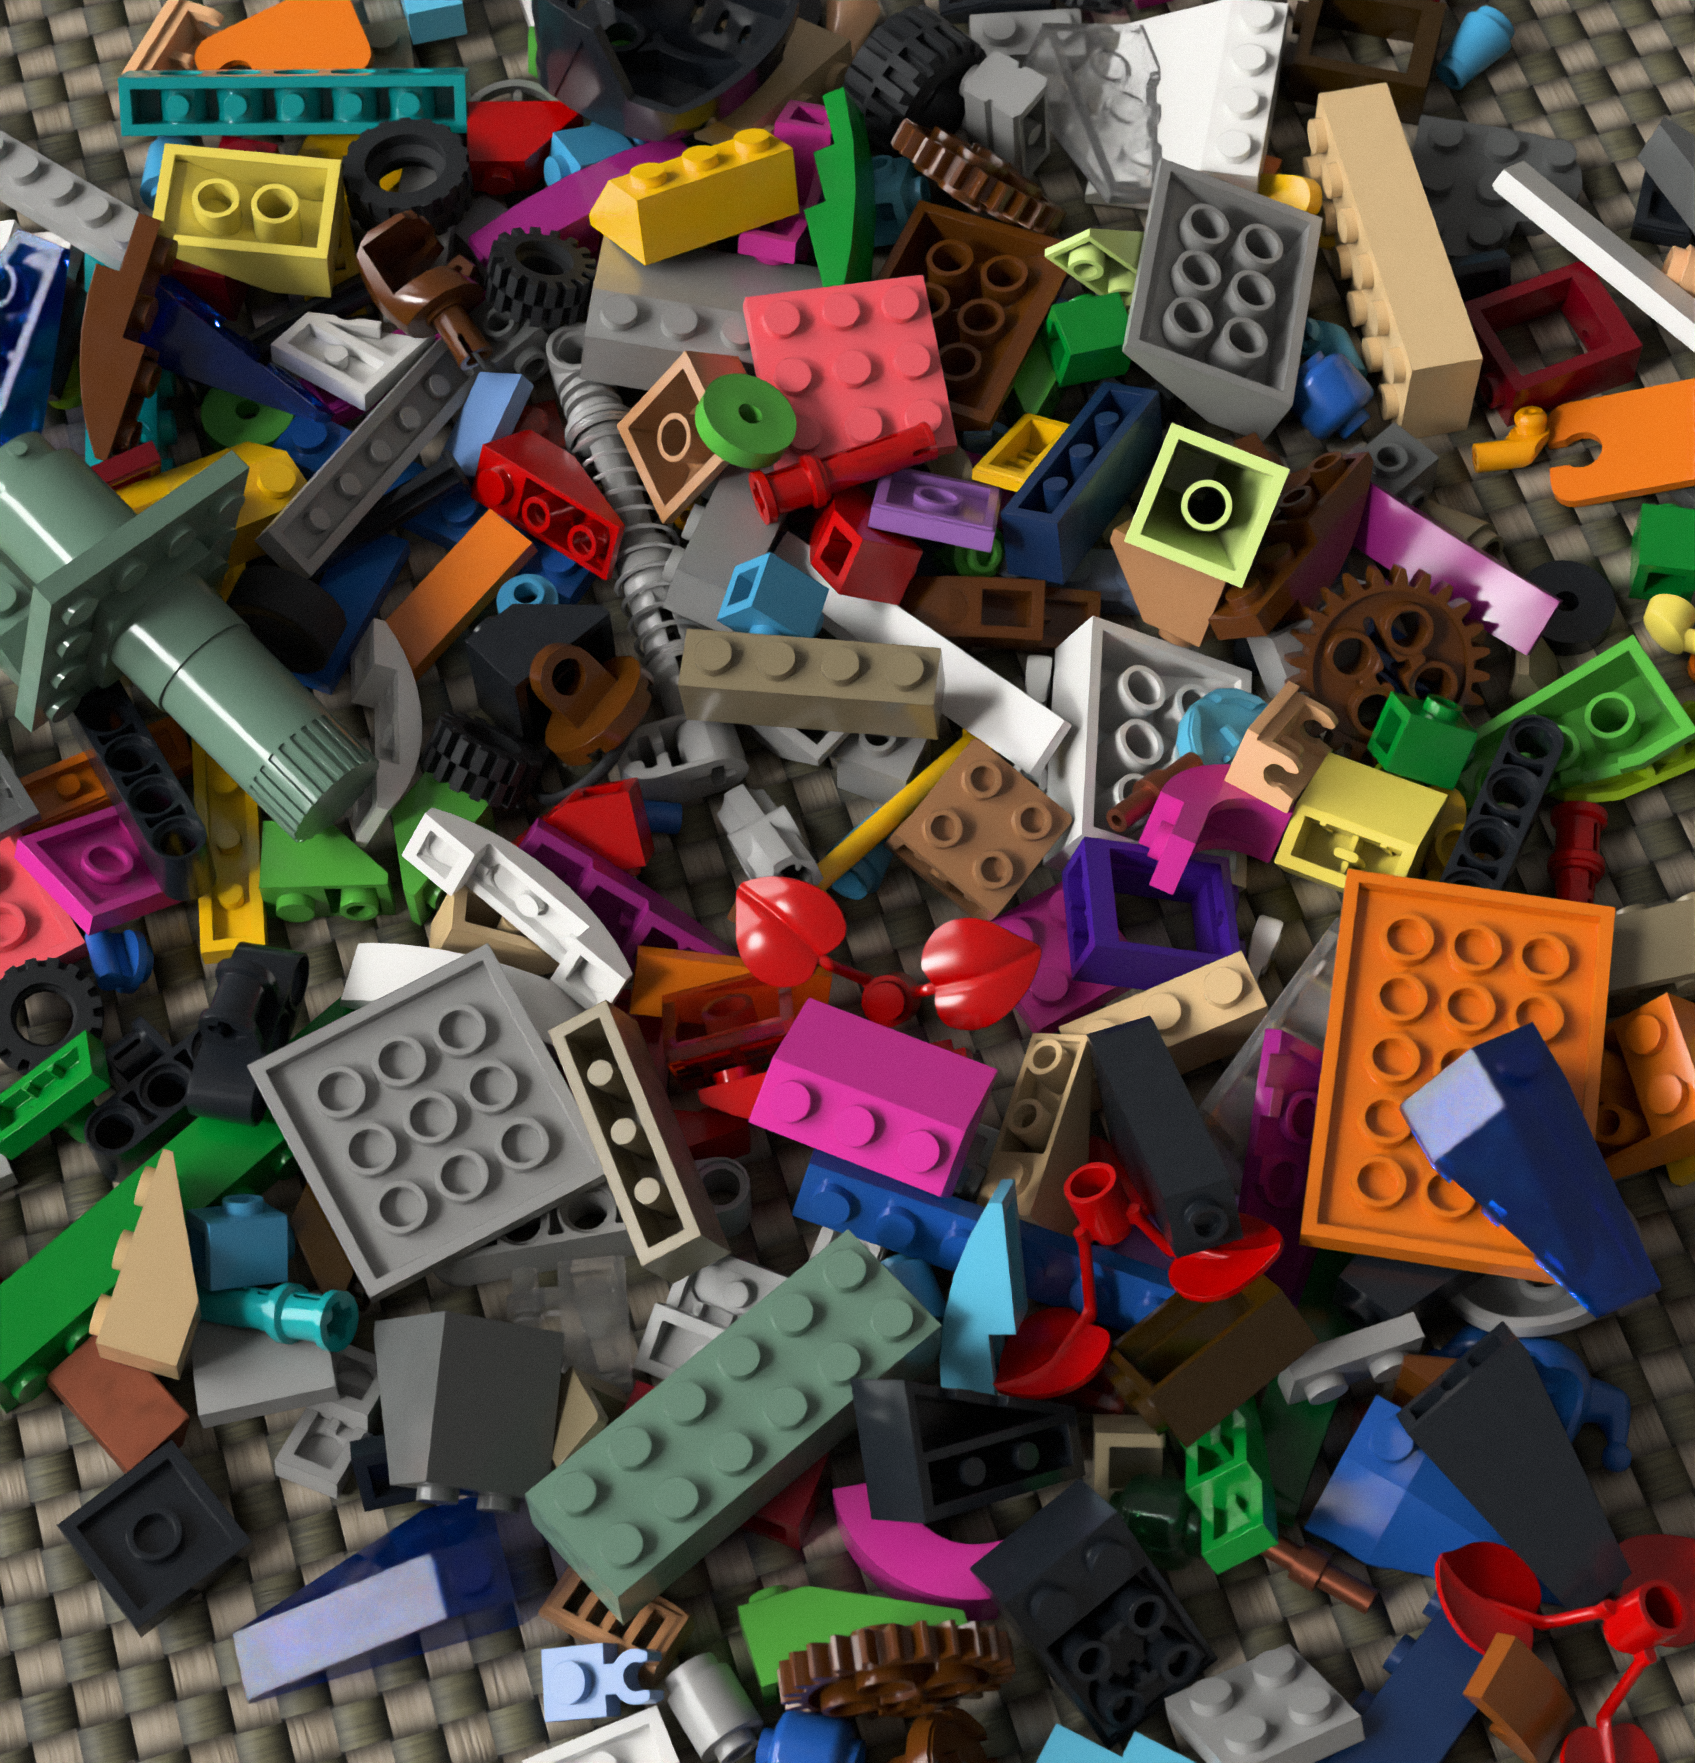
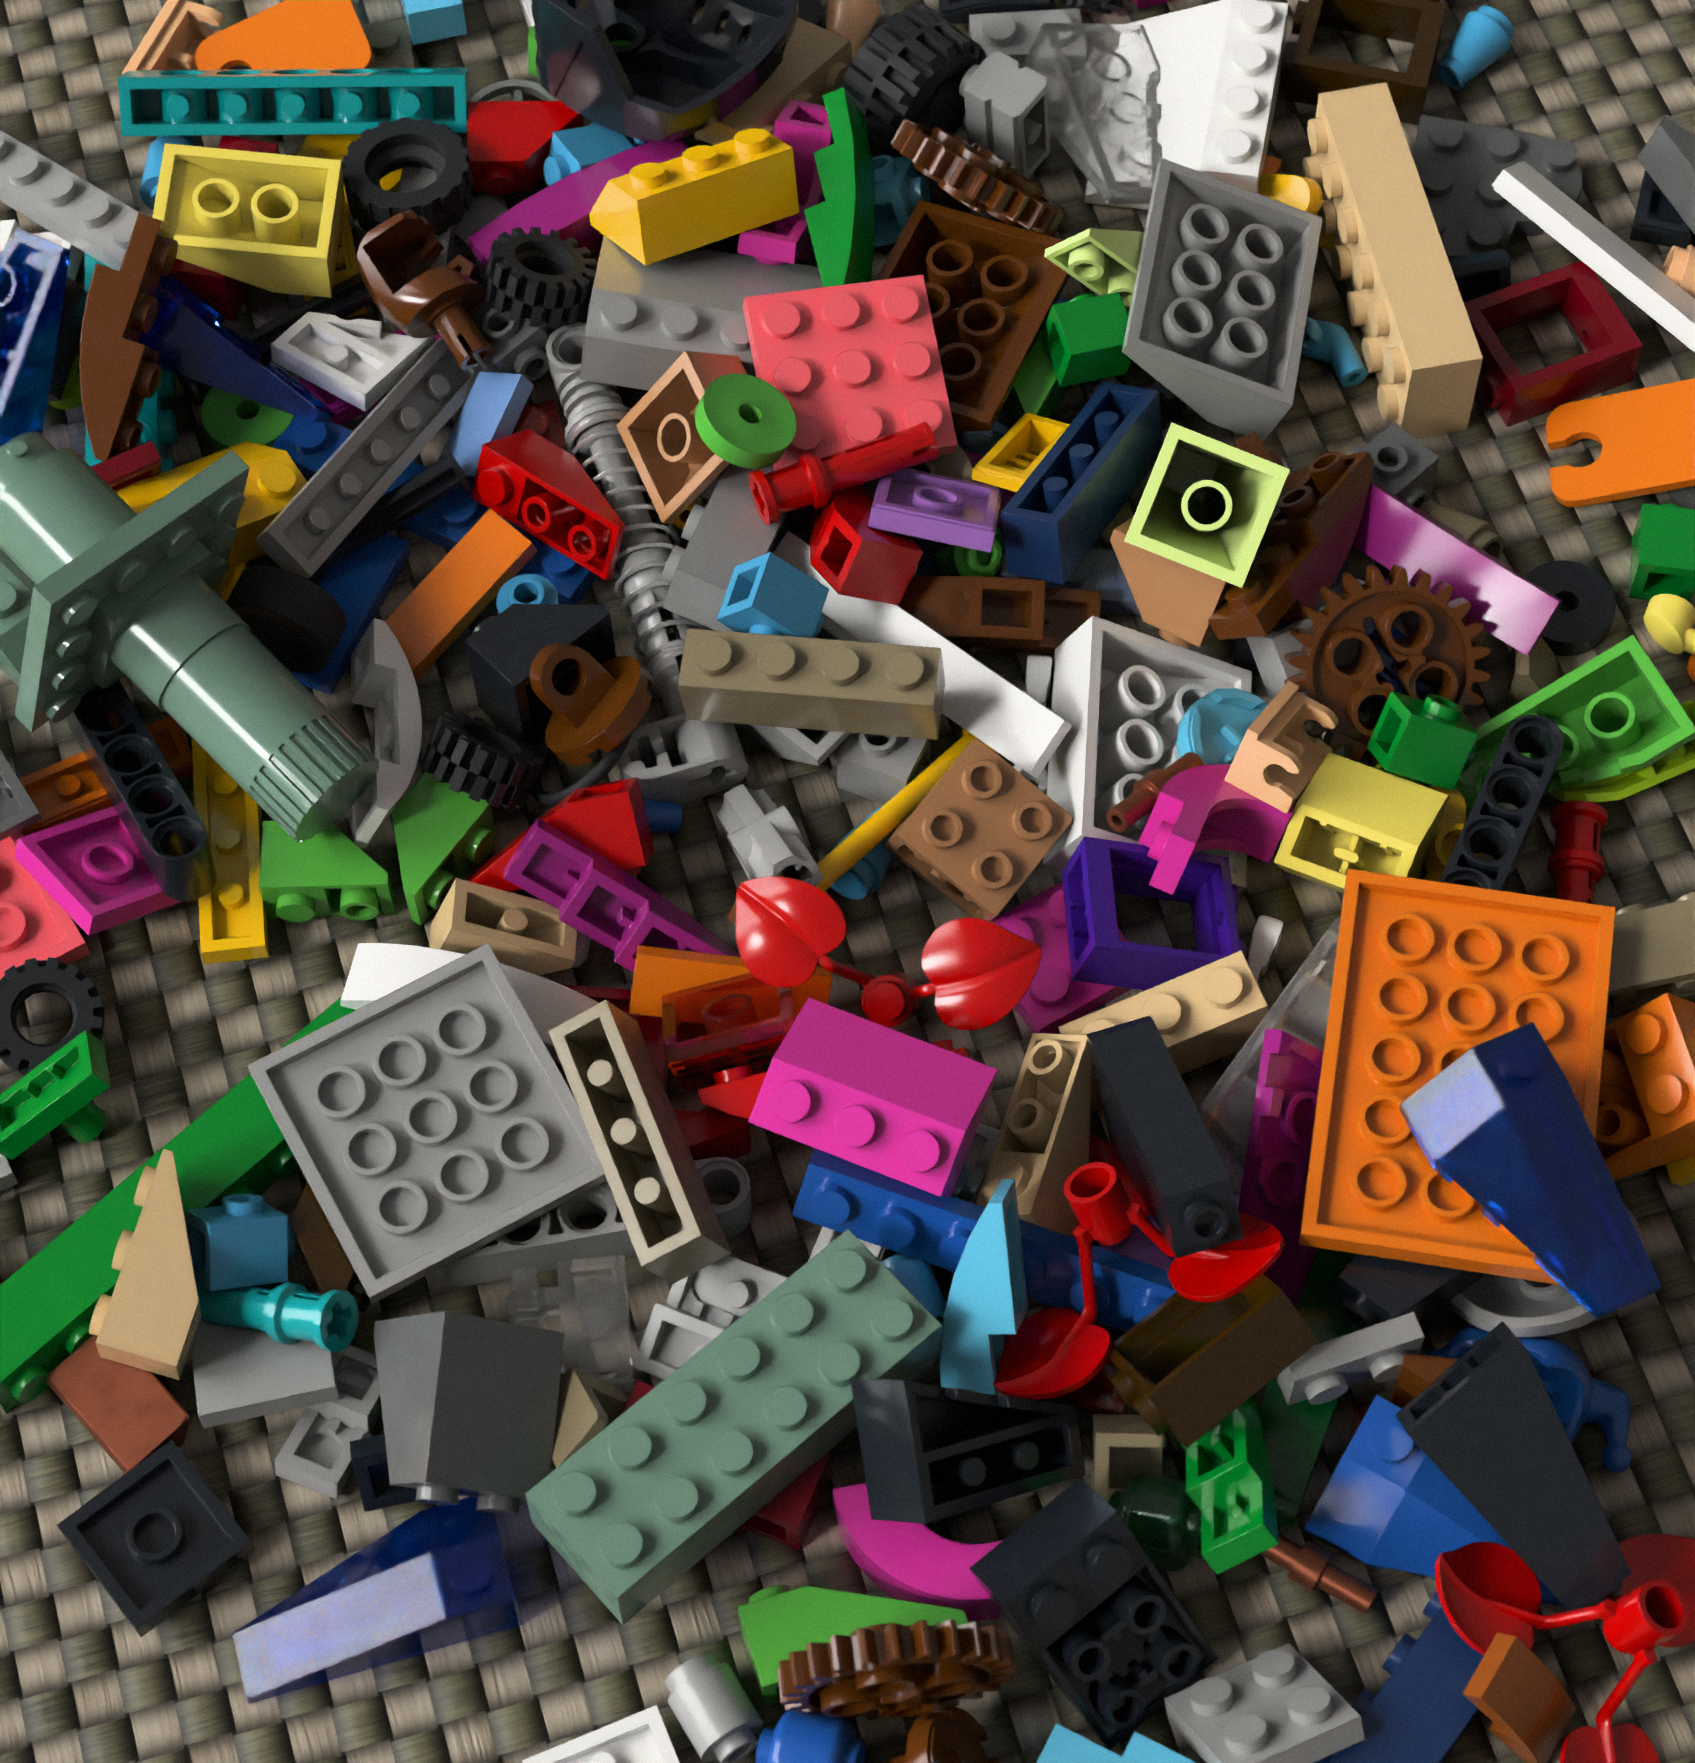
blue plate [84,929,154,994] -> none
black piece [84,1016,203,1183] -> none
black piece [187,941,310,1127] -> none
white slope [402,807,633,1010] -> none
medium nougat slope [538,1565,695,1688] -> none
plate [541,1643,664,1722] -> none
blue head [1289,351,1374,441] -> none
light orange arm [1472,406,1550,473] -> none

